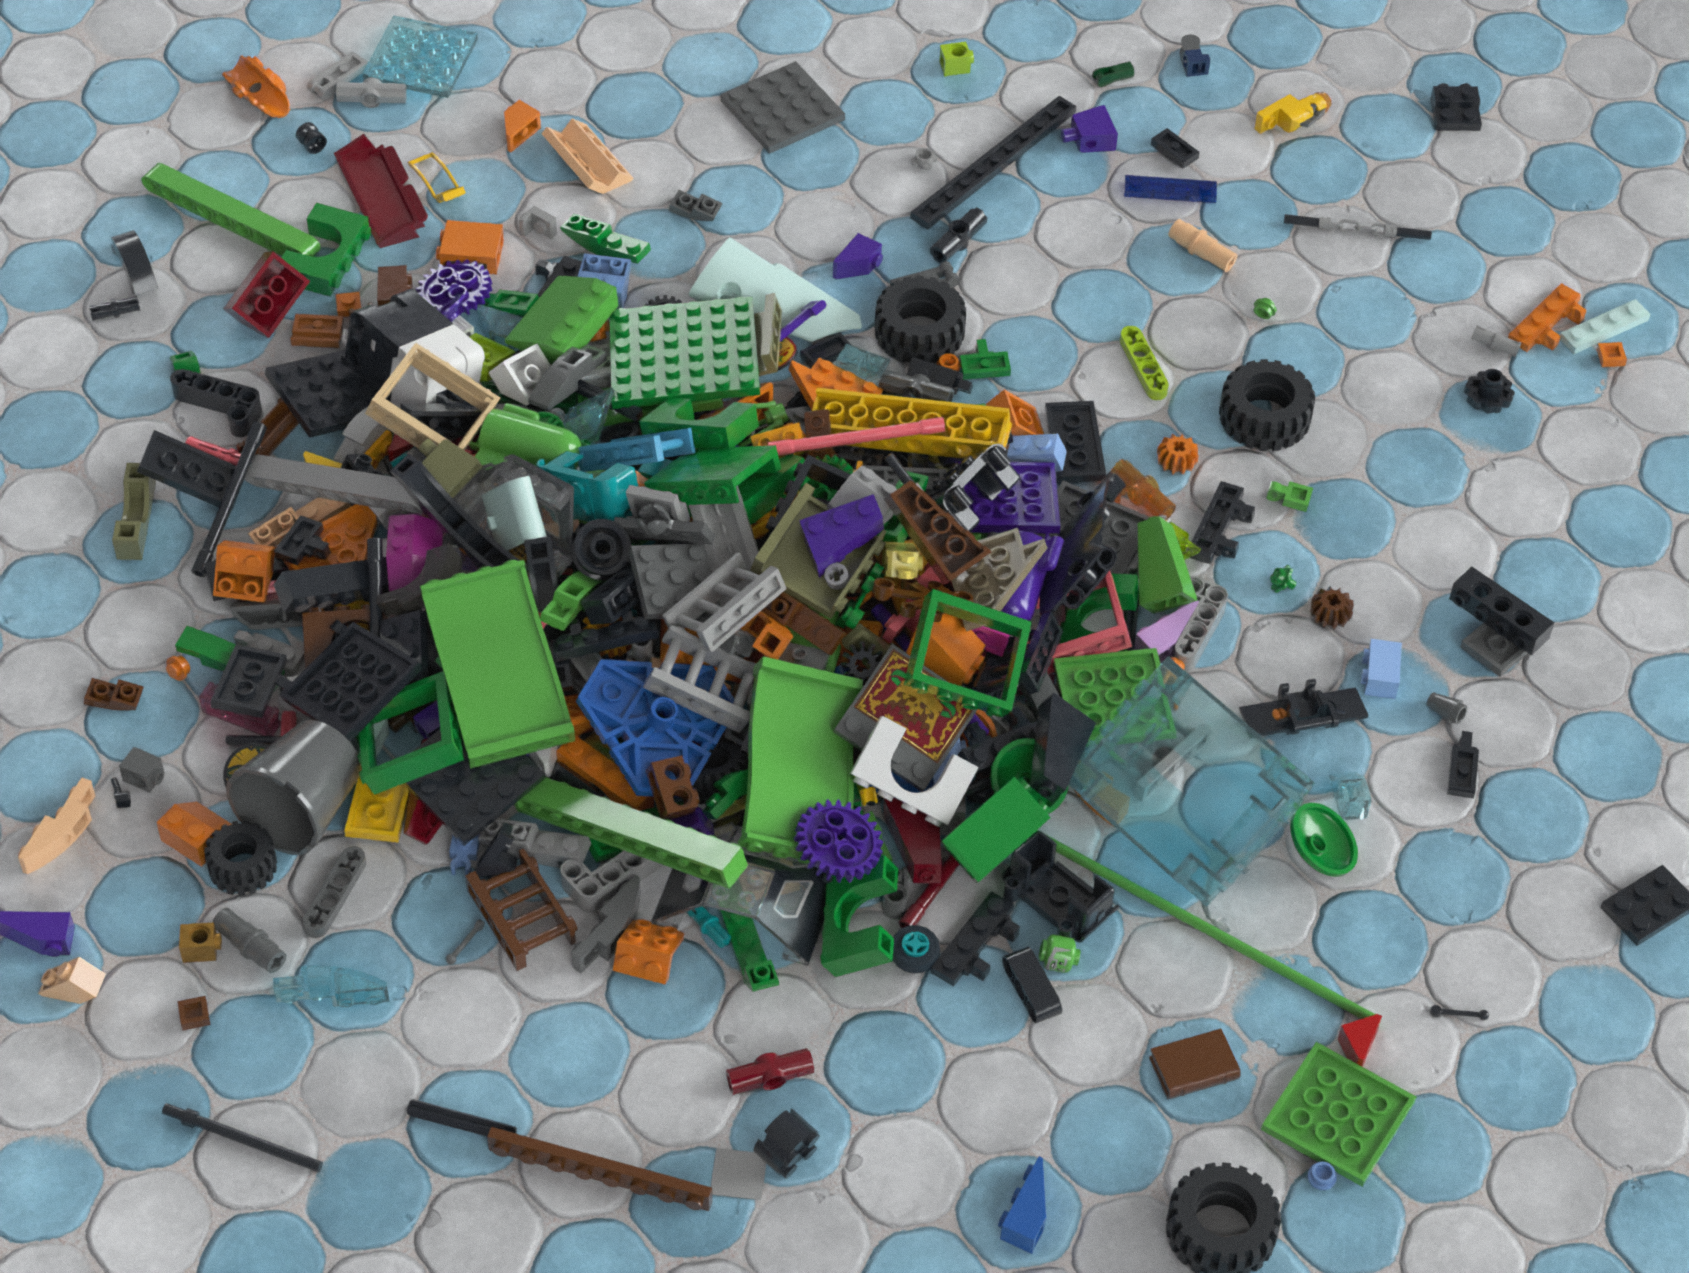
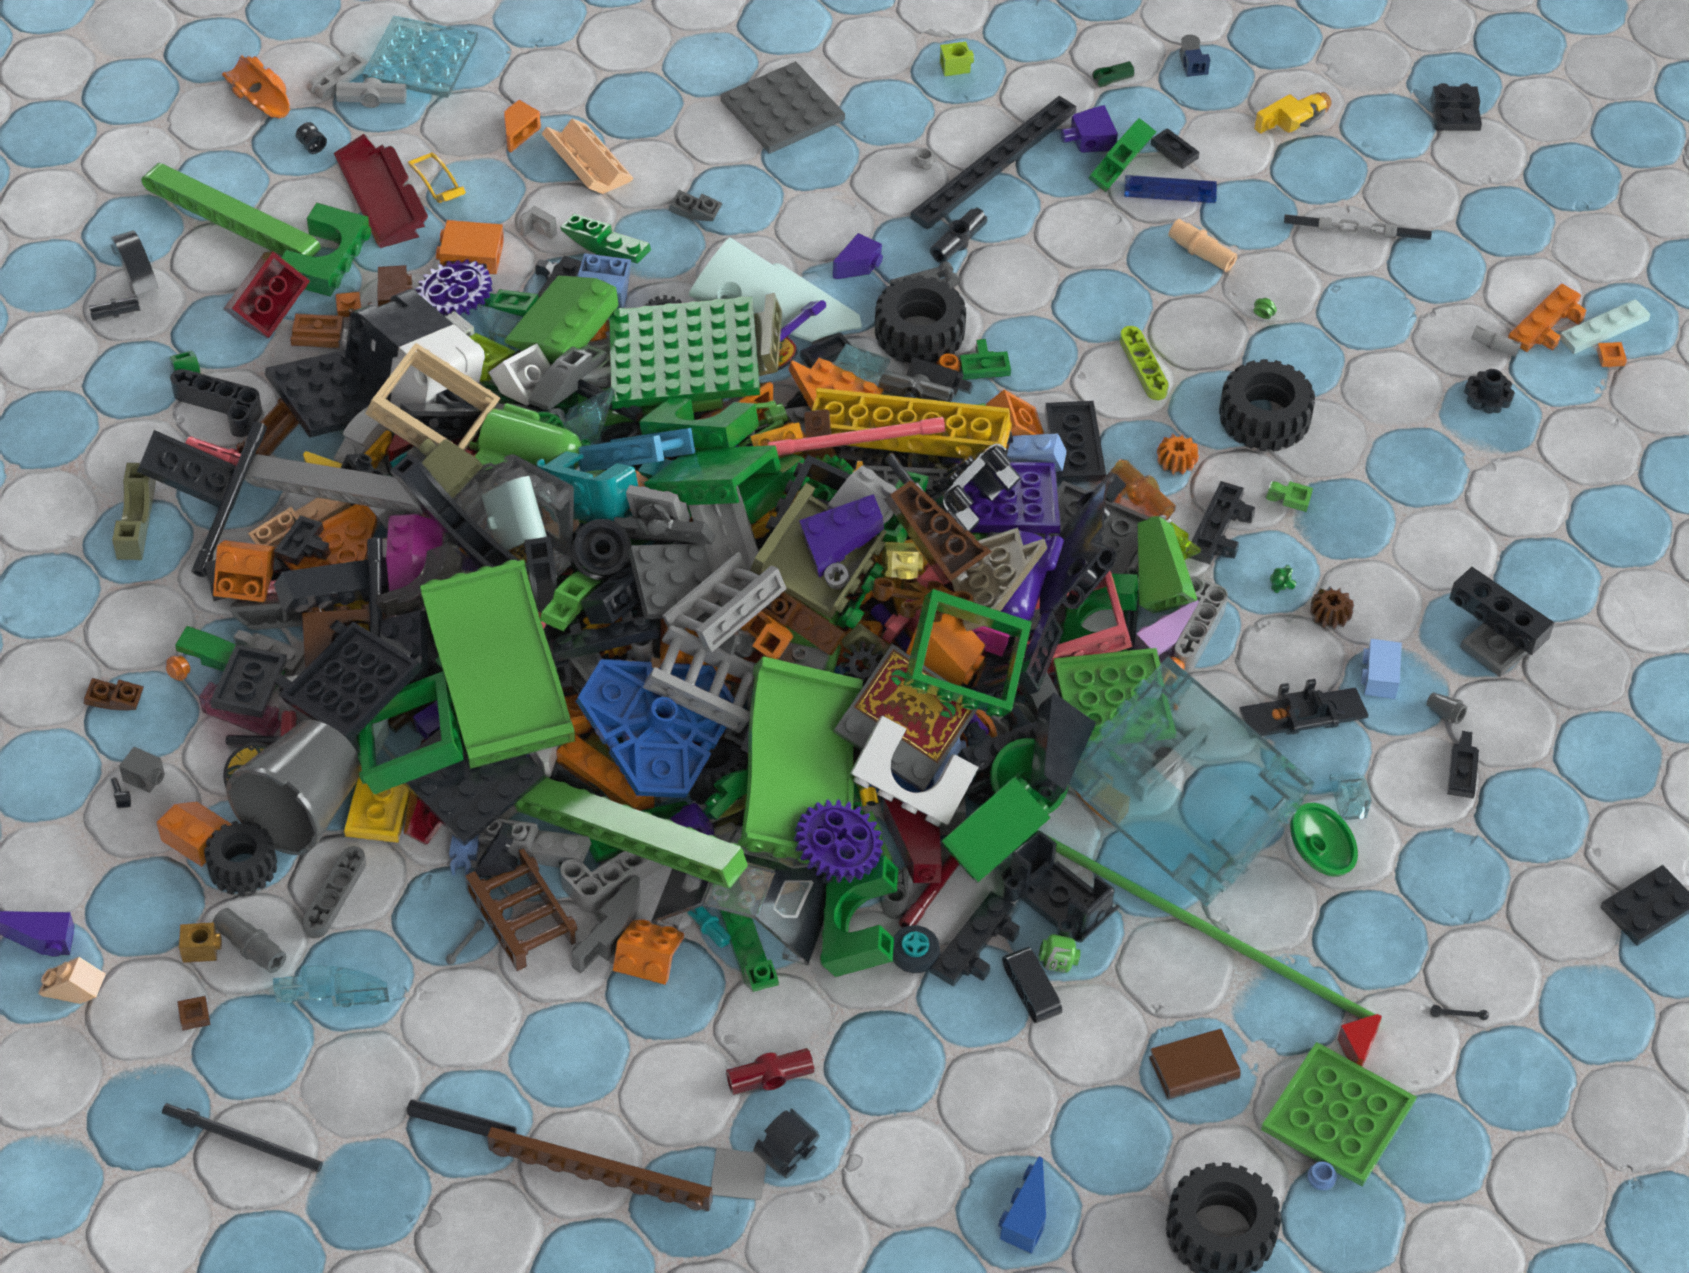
light nougat slope [18,778,95,874] -> none
dark purple dish [438,293,465,322] -> none
reddish brown brick [646,755,699,820] -> none
none -> green slope [1088,118,1157,192]

